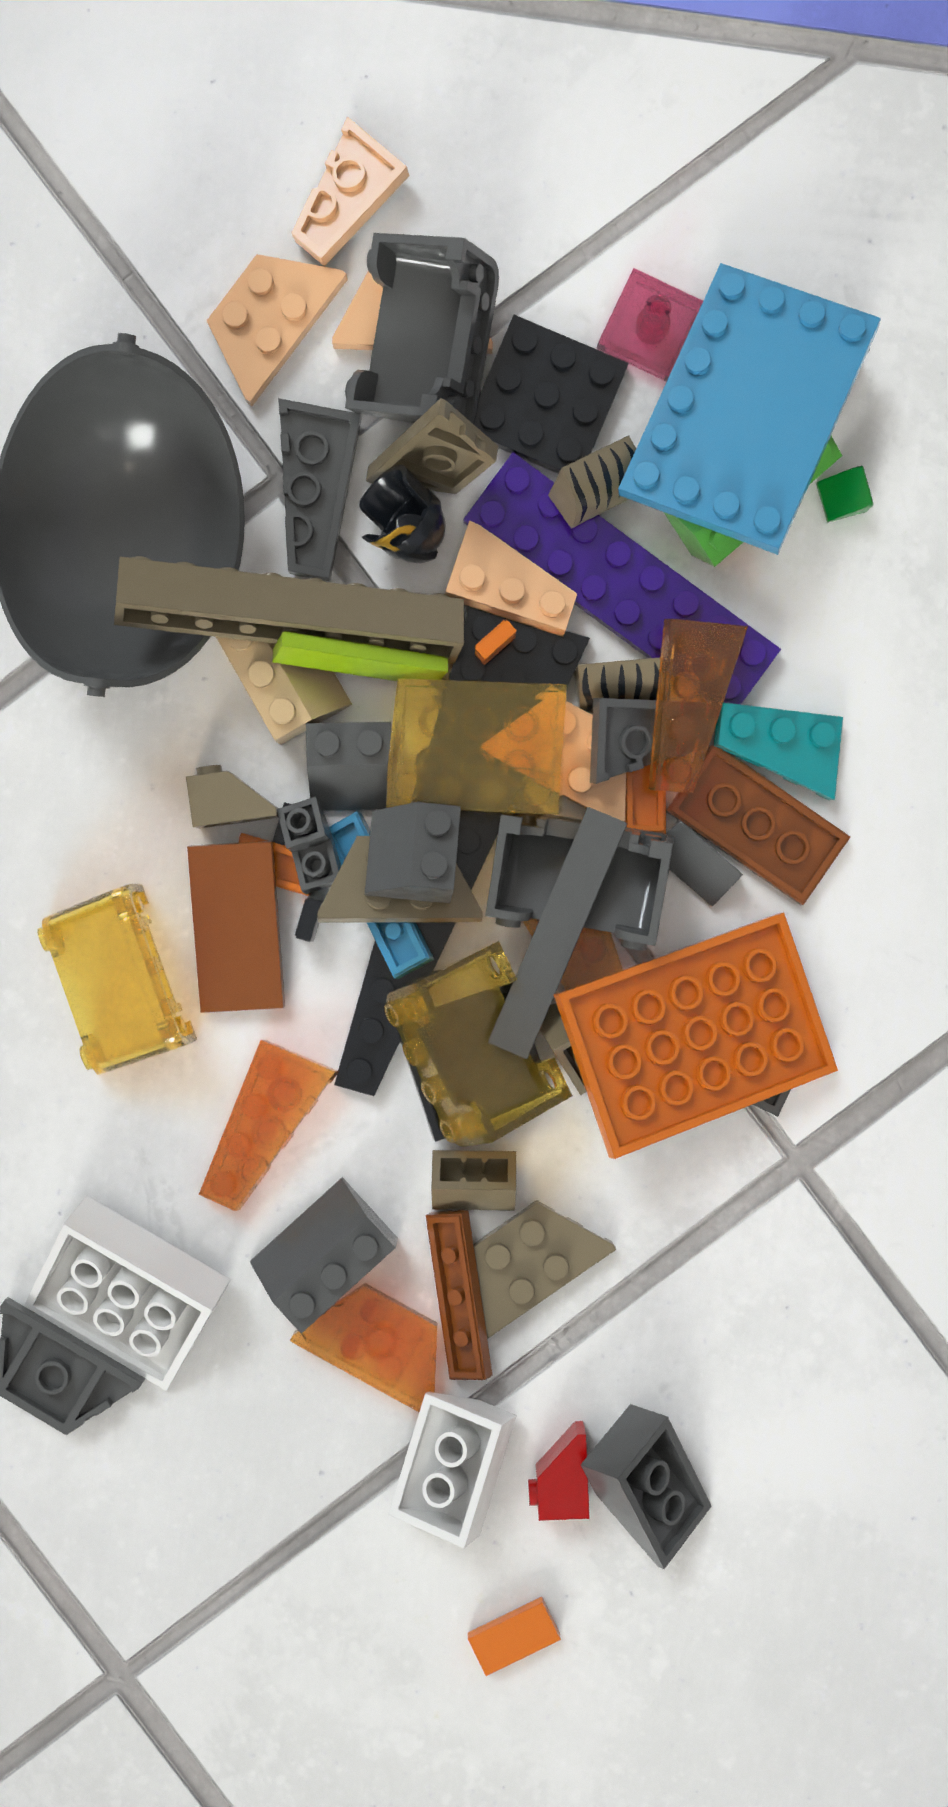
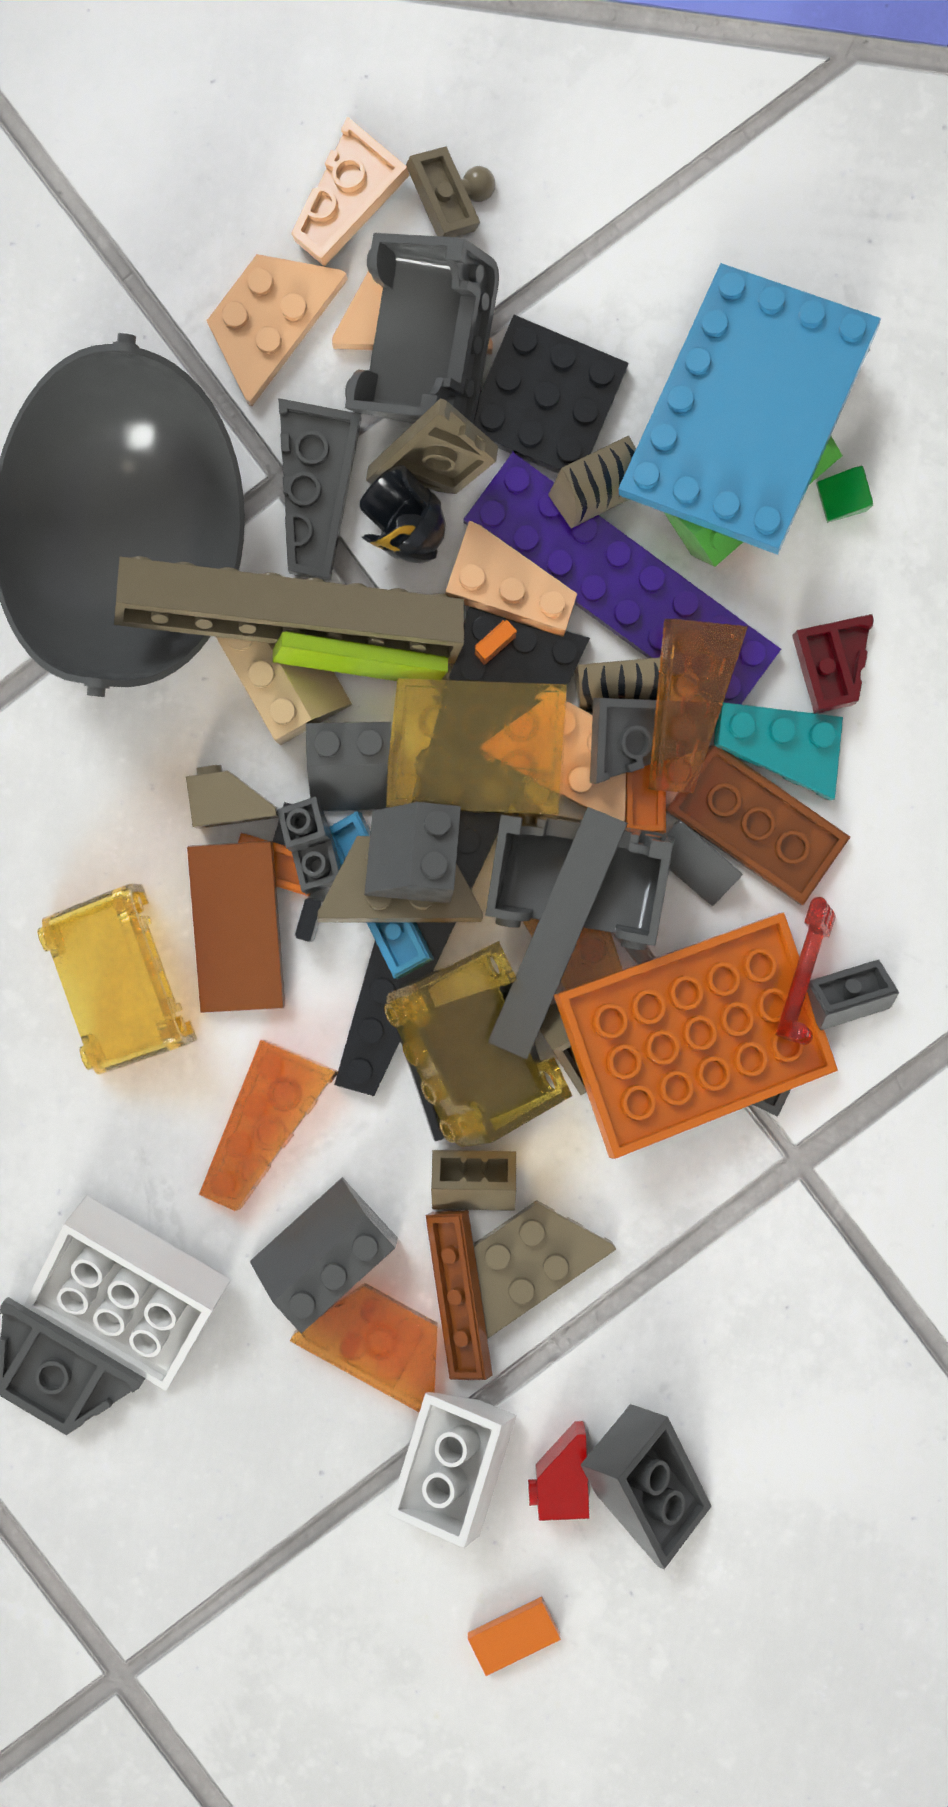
clear pink tile [597,268,703,382] -> none
none -> dark tan plate [406,146,495,237]
none -> clear red hinge [775,897,836,1045]
none -> dark red wing [792,614,874,714]
none -> dark grey slope [805,959,899,1030]

